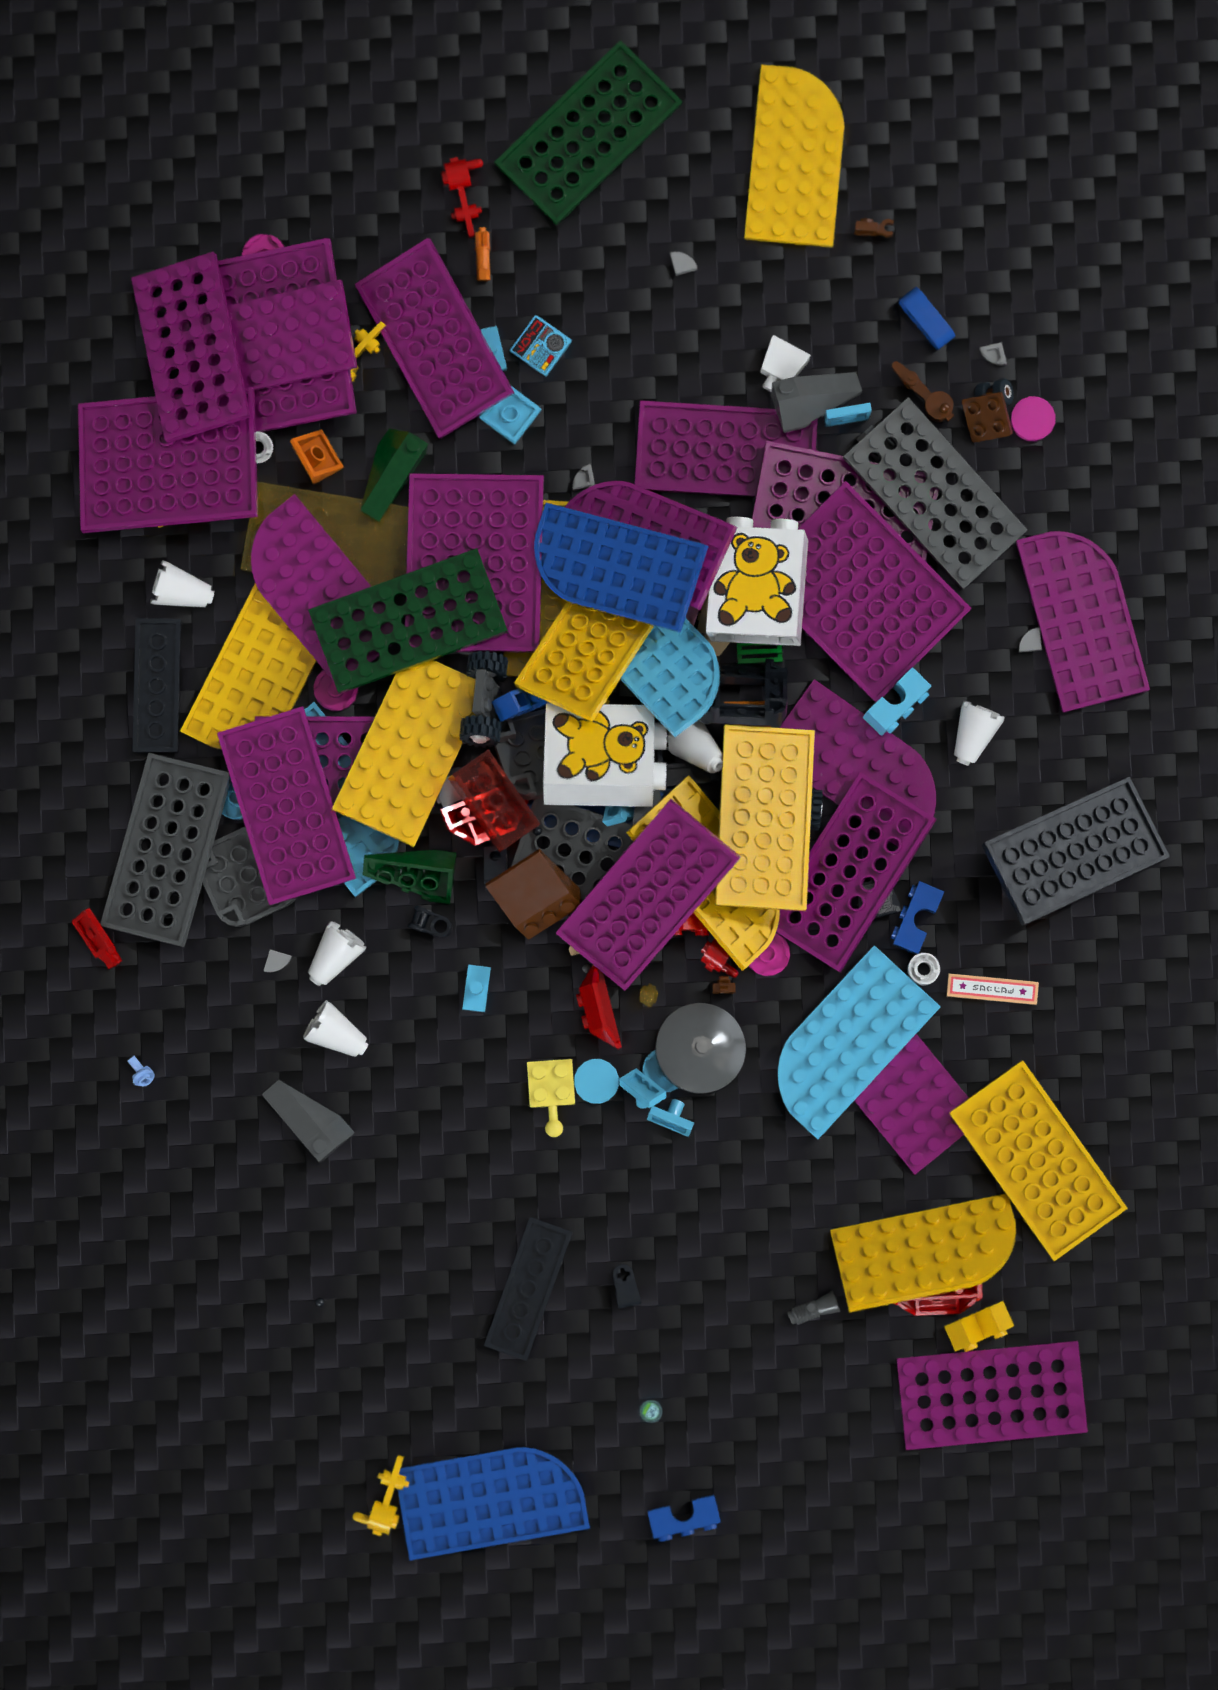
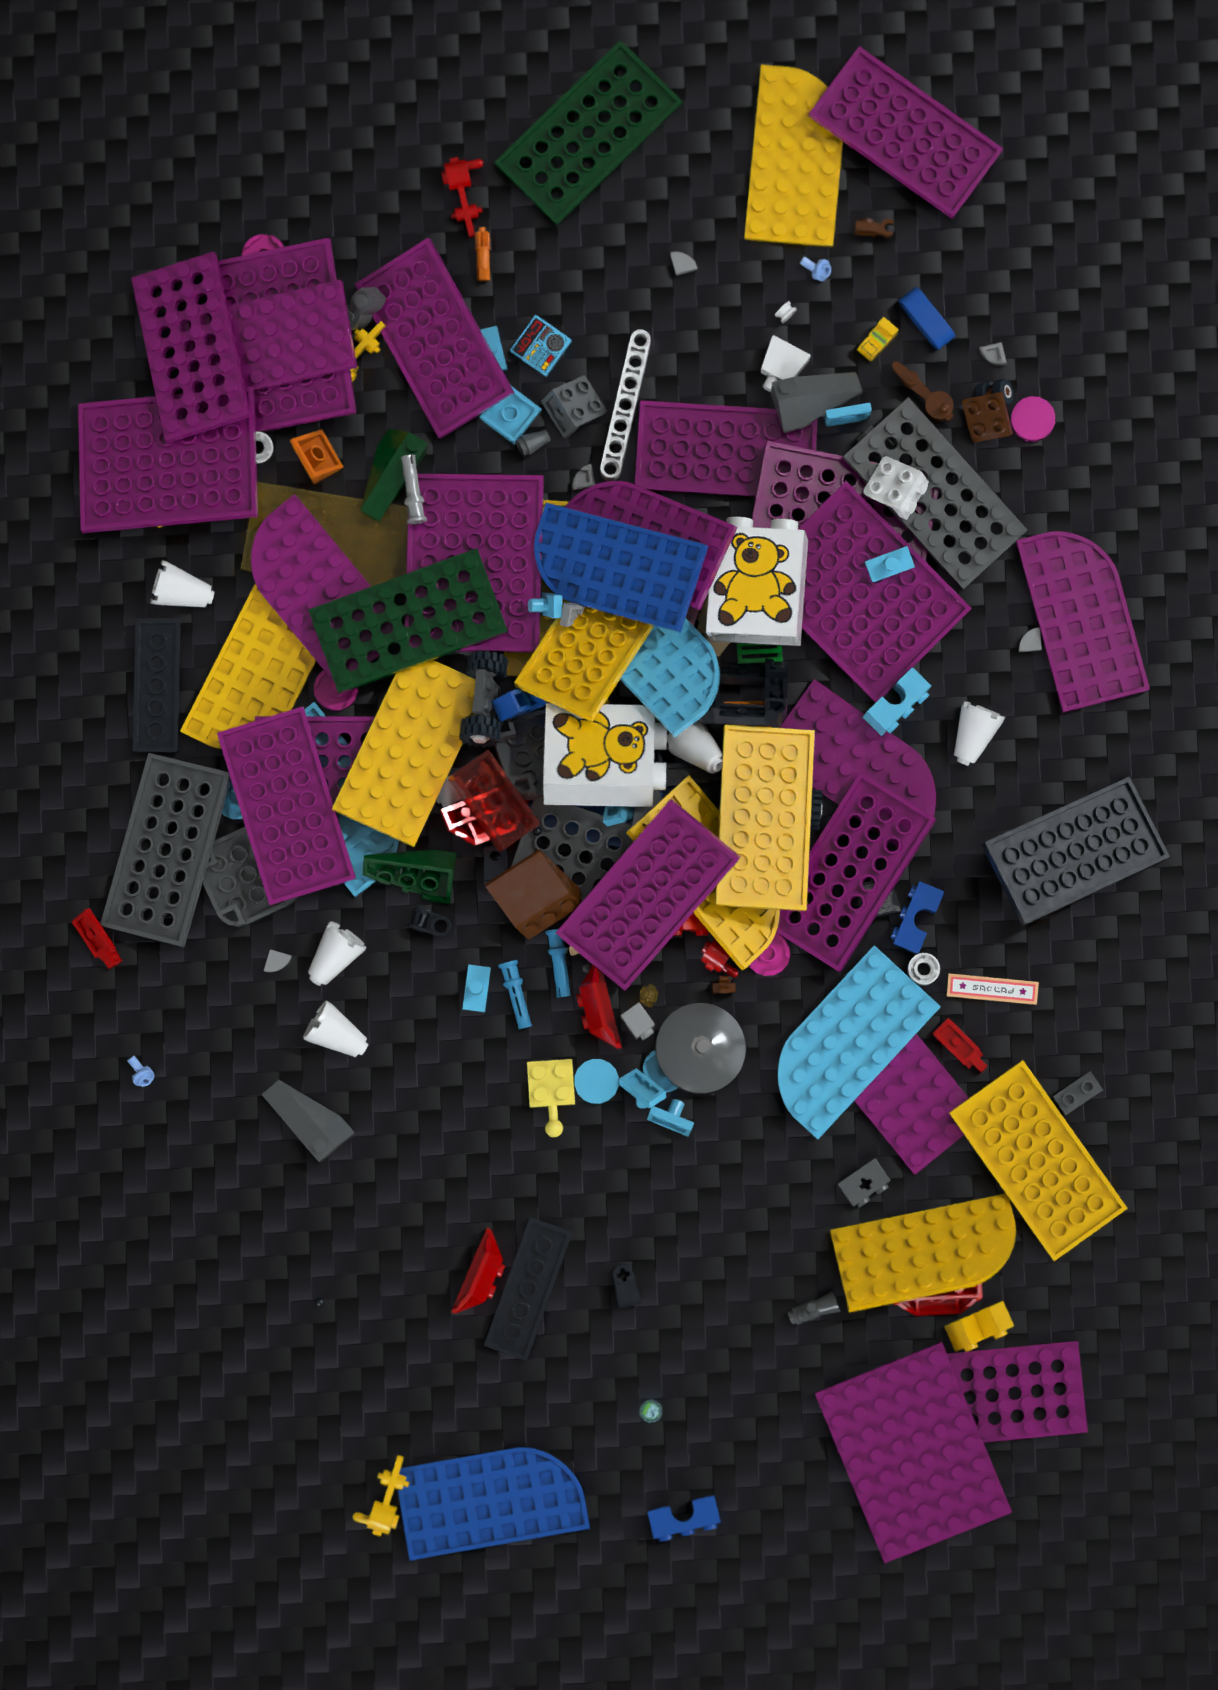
none -> dark grey brick [347,287,386,331]
none -> light grey pin [401,455,427,524]
none -> red wedge [451,1228,506,1314]
none -> dark azure pin [498,960,532,1030]
none -> dark grey cone [516,429,550,456]
none -> medium azure tile [528,592,562,618]
none -> dark grey bracket [541,375,607,438]
none -> dark azure pin [545,929,571,998]
none -> light grey tile [560,603,585,627]
none -> white beam [600,330,650,481]
none -> light grey brick [621,1003,655,1040]
none -> white bush [775,301,797,323]
none -> light blue plate [799,256,831,281]
none -> magenta plate [808,46,1003,219]
none -> magenta plate [815,1342,1012,1563]
none -> dark grey brick [837,1158,891,1208]
none -> yellow leg [857,317,899,362]
none -> white bracket [864,456,929,520]
none -> medium azure tile [865,546,915,583]
none -> red hinge [932,1018,988,1073]
none -> dark grey brick [1051,1071,1103,1116]

